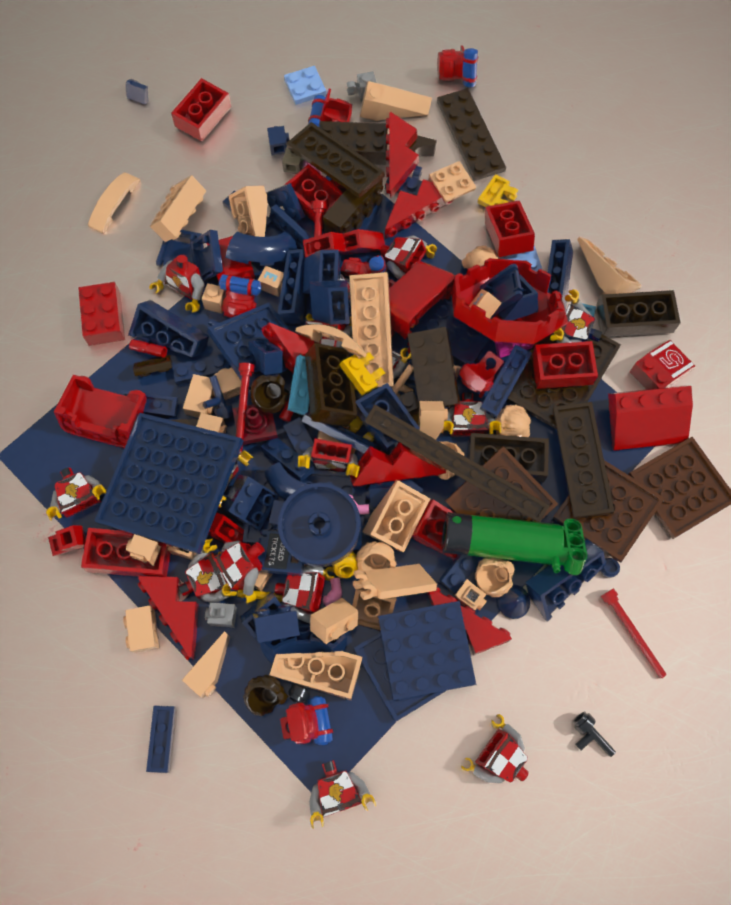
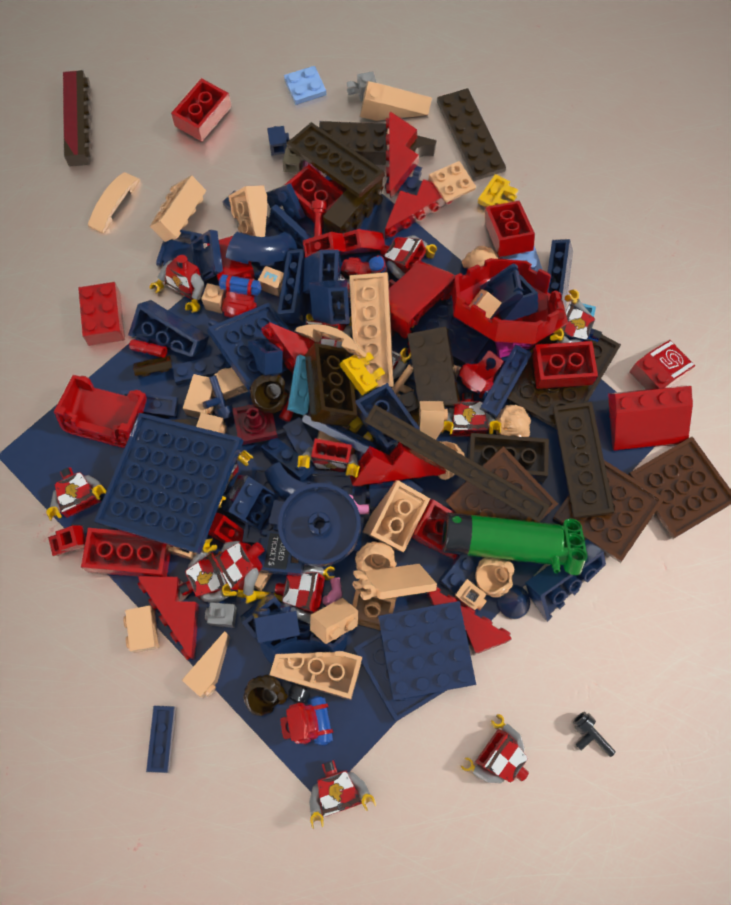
tile [126,79,149,104] -> none
light nougat window [126,534,161,565] -> none
red piece [236,363,255,452] -> none
red piece [308,88,353,127] -> none
yellow head [332,551,358,578] -> none
red piece [437,45,478,87] -> none
light nougat wedge [577,237,642,294] -> none
dark brown brick [596,290,681,337] -> none
dark blue plate [600,558,620,578] -> none
red piece [600,588,667,679] -> none
none -> brick [63,70,92,167]

